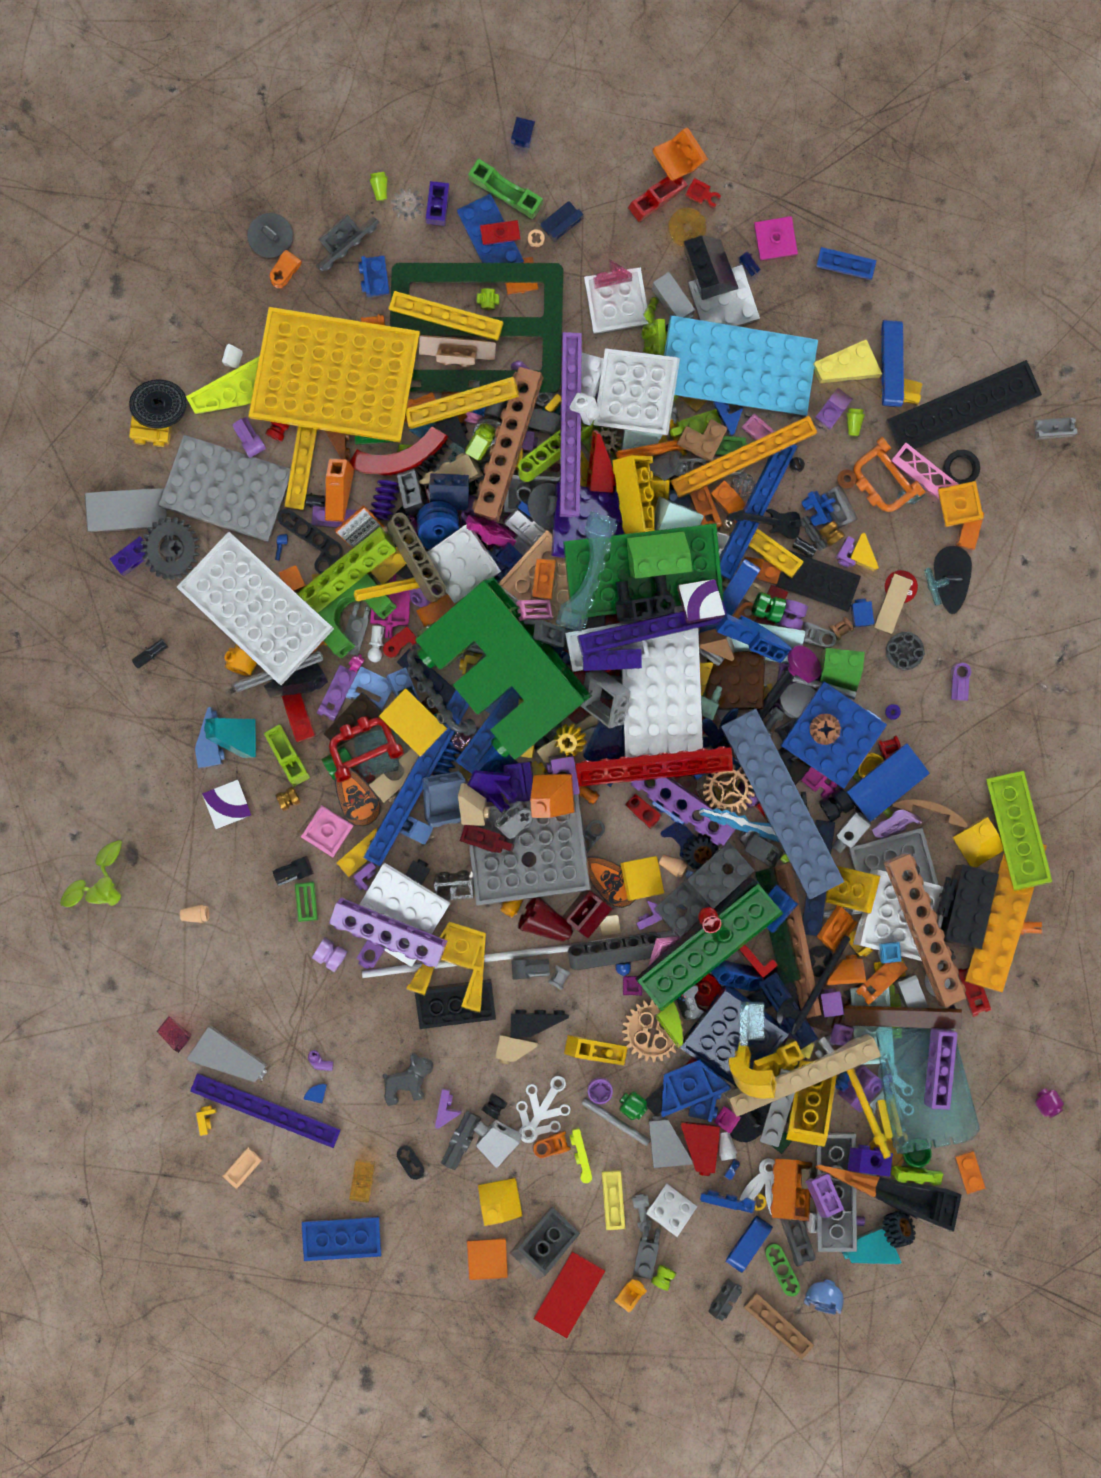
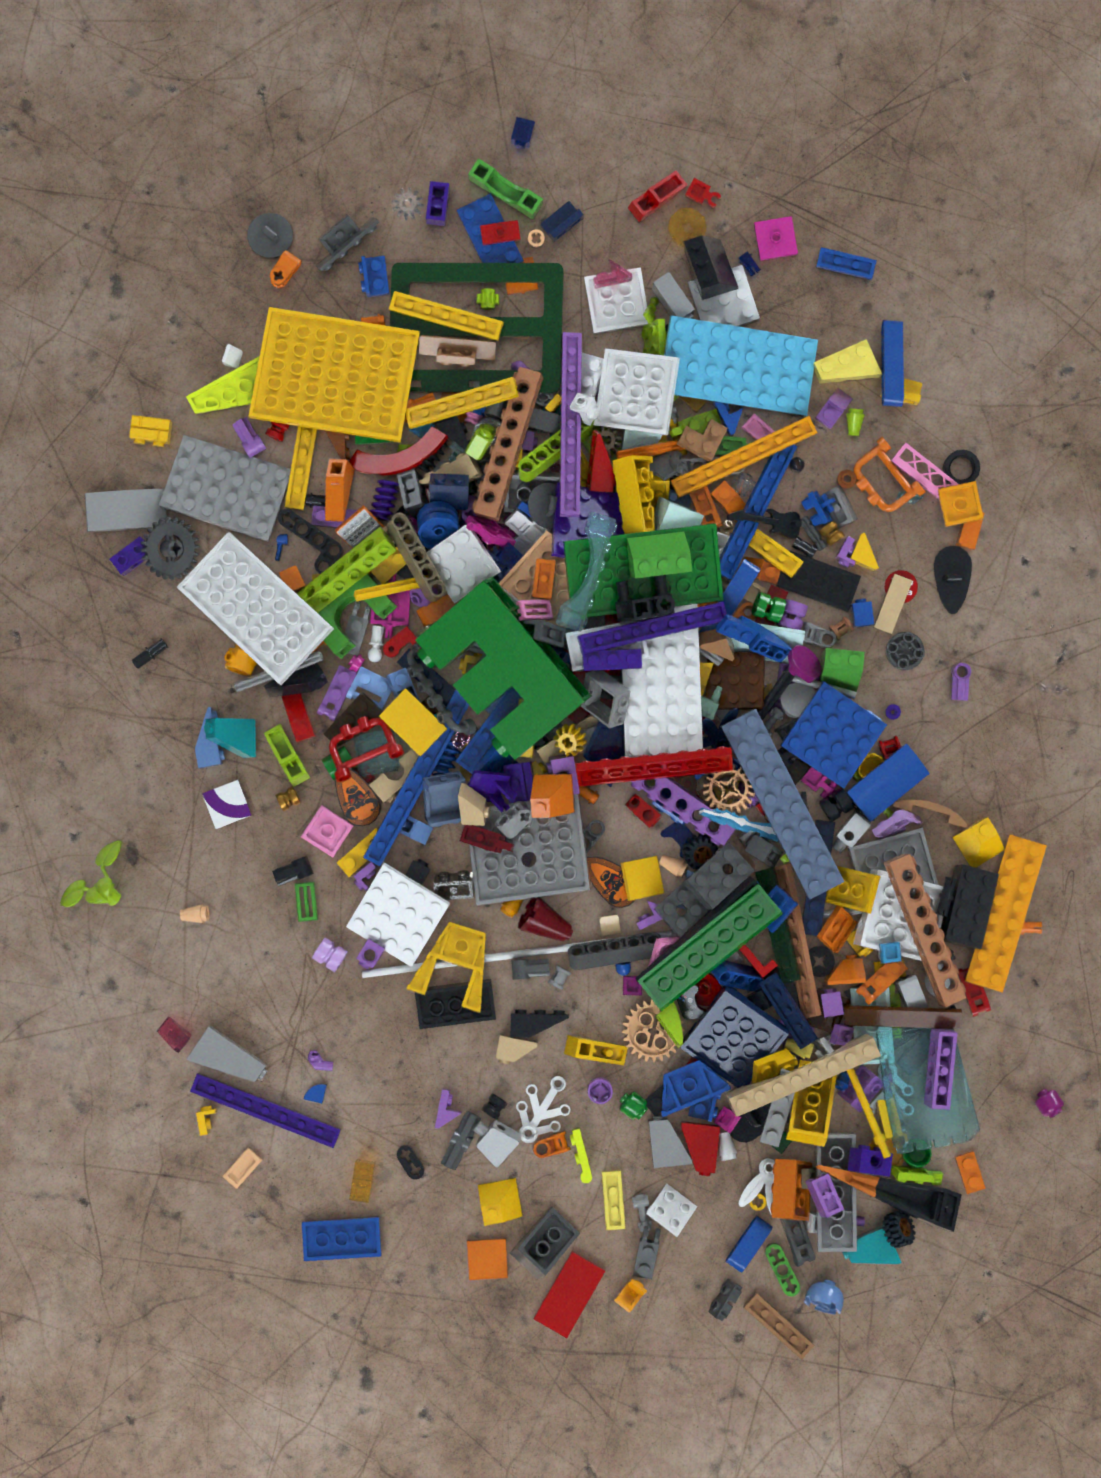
black piece [129,379,187,429] -> none
medium lavender brick [329,898,448,967] -> none
lime cone [369,172,388,201] -> none
dark grey animal [383,1052,434,1106] -> none
dark red slope [563,890,612,938] -> none
light grey bar [582,1098,650,1146] -> none
lime wheel [651,1265,677,1291] -> none
orange bracket [652,127,708,181] -> none
tile [677,579,725,623] -> none
red wheel [698,907,721,933] -> none
blue hinge [700,1190,756,1213] -> none
blue tile [723,1159,740,1180] -> none
yellow arch [729,1042,777,1099] -> none
clear light blue panel [740,1002,764,1046] -> none
black piece [776,935,850,1034] -> none
yellow slope [776,1041,805,1066] -> none
nougat gear [810,714,841,745] -> none
black plate [886,360,1042,455] -> none
clear light blue piece [924,568,950,606] -> none
lime plate [986,771,1052,891] -> none
light grey hinge [1034,417,1078,440] -> none

